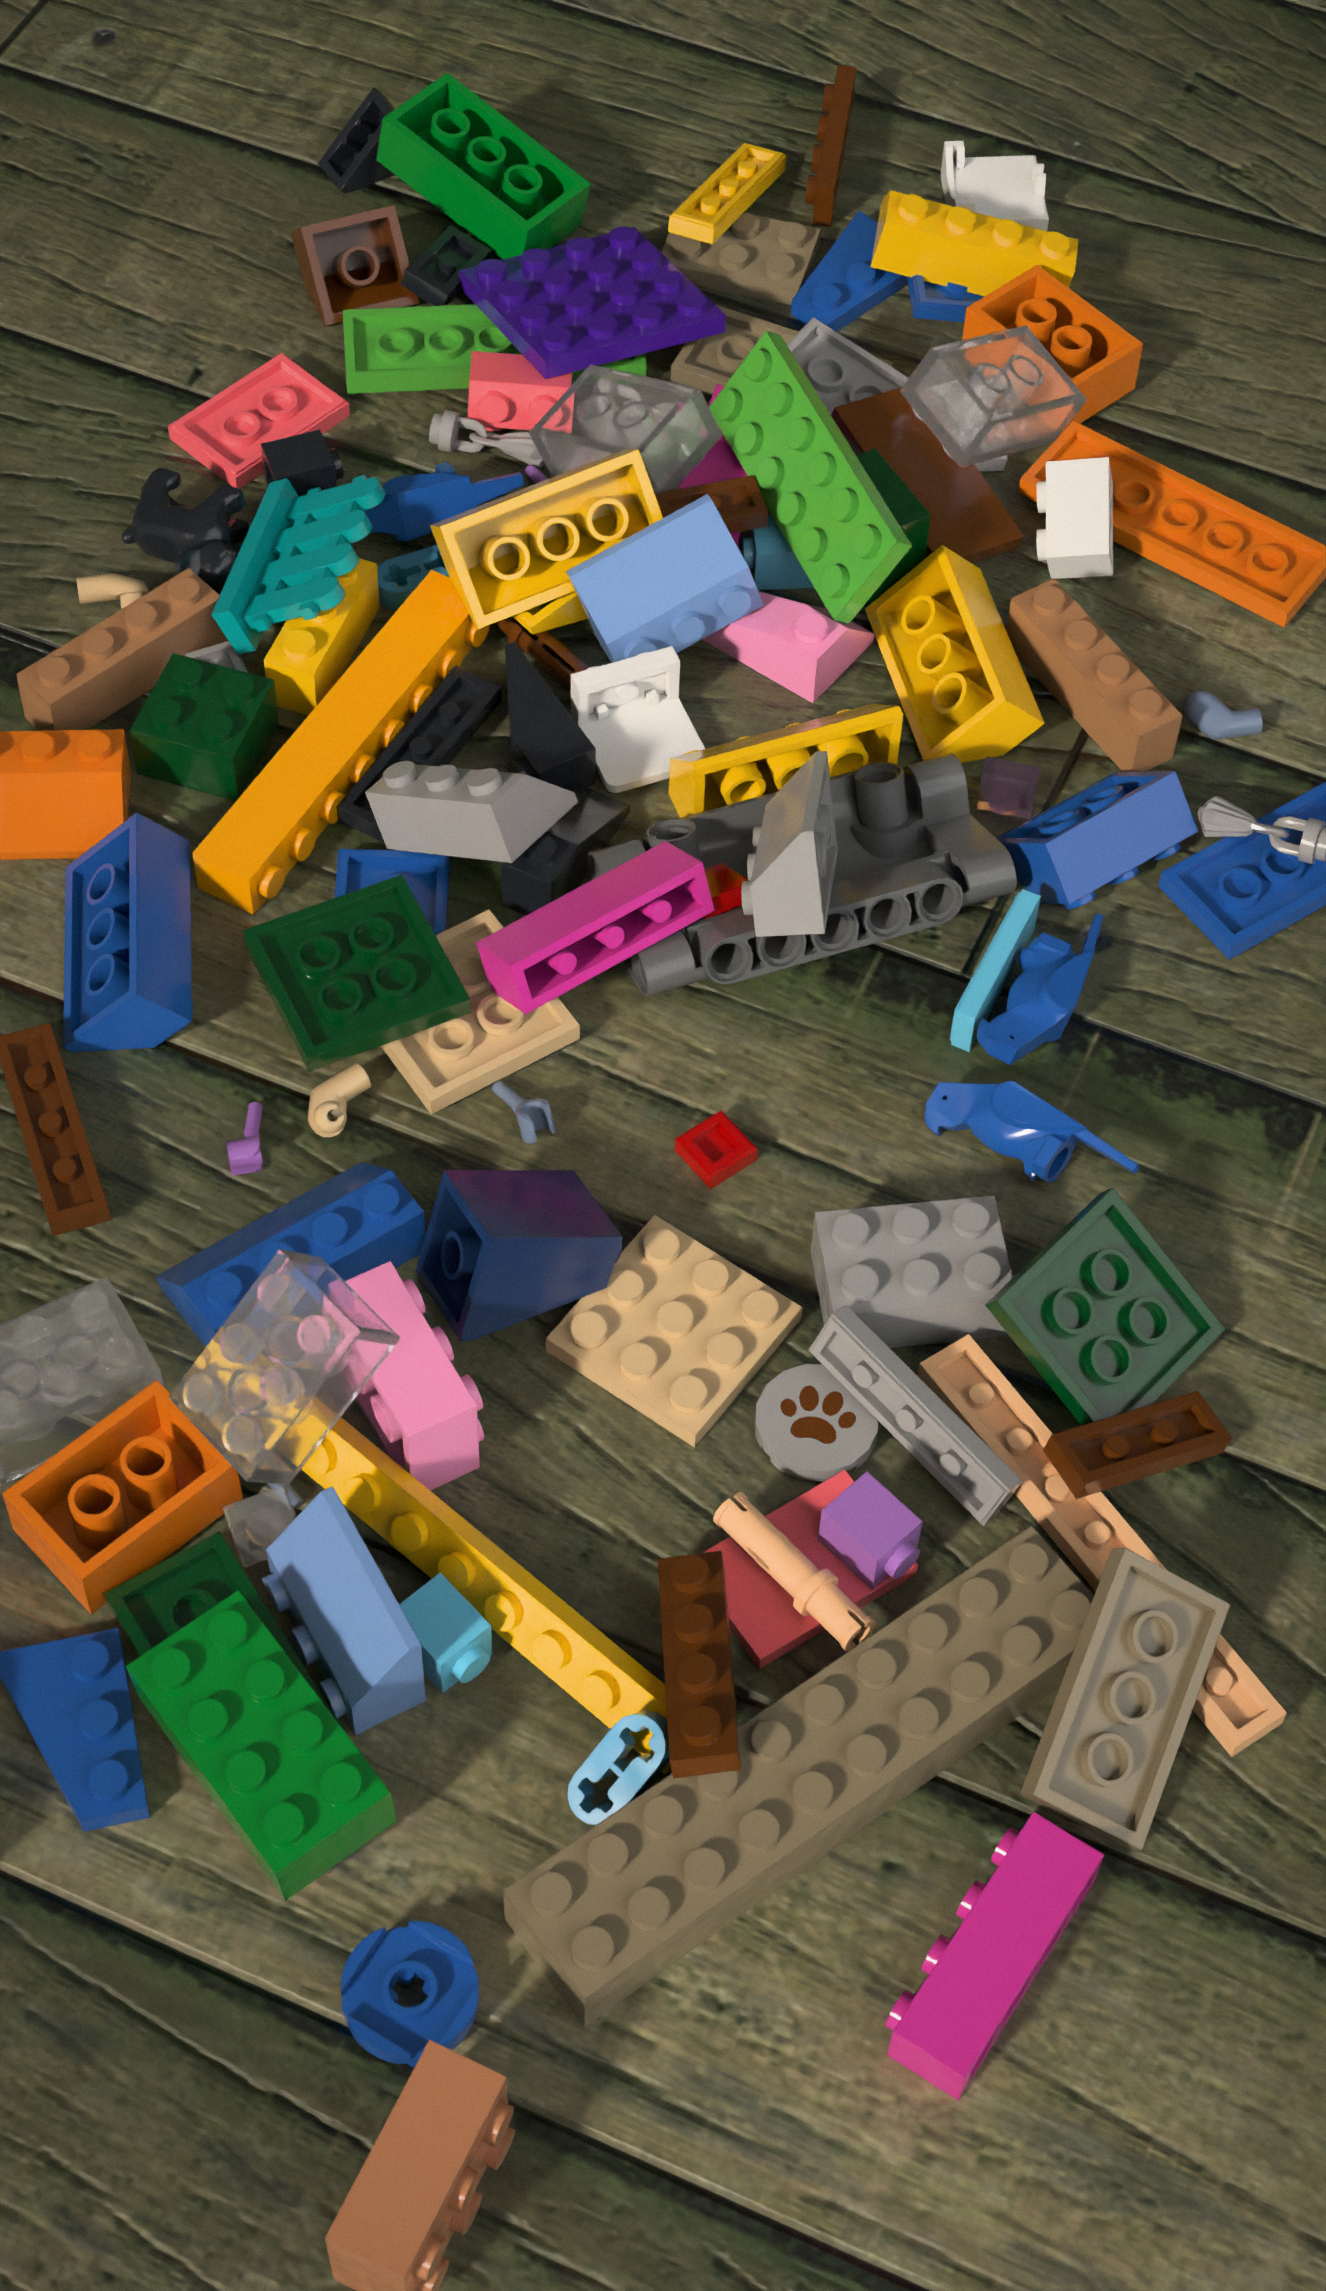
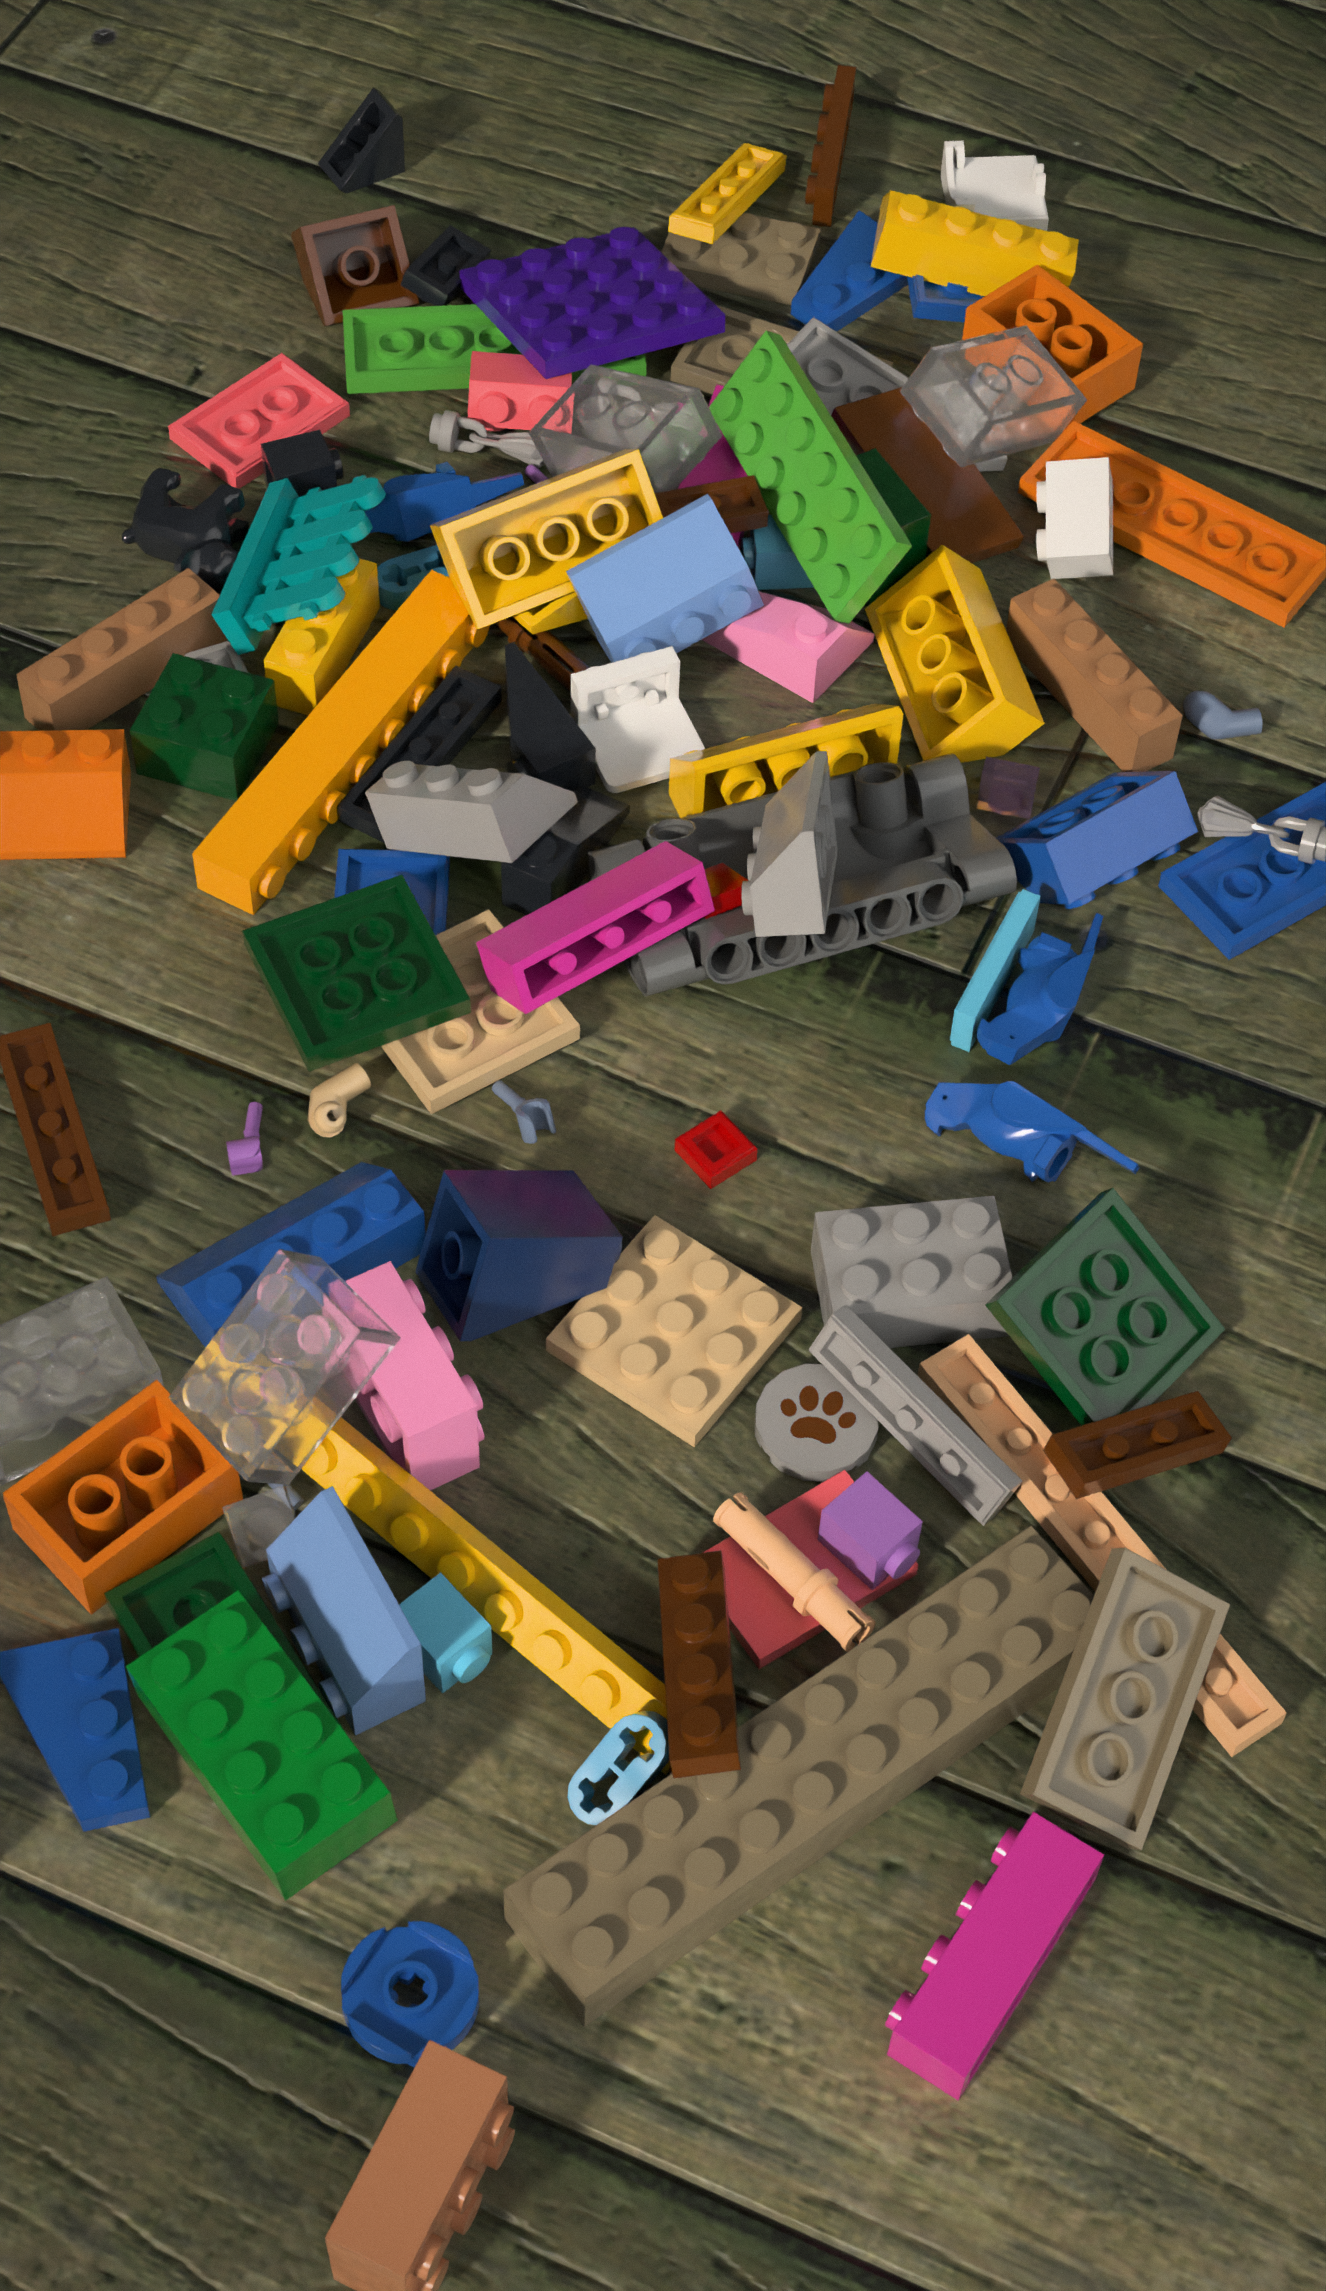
blue slope [63,813,193,1052] -> none
tan arm [76,573,150,609] -> none
green brick [376,73,591,259] -> none

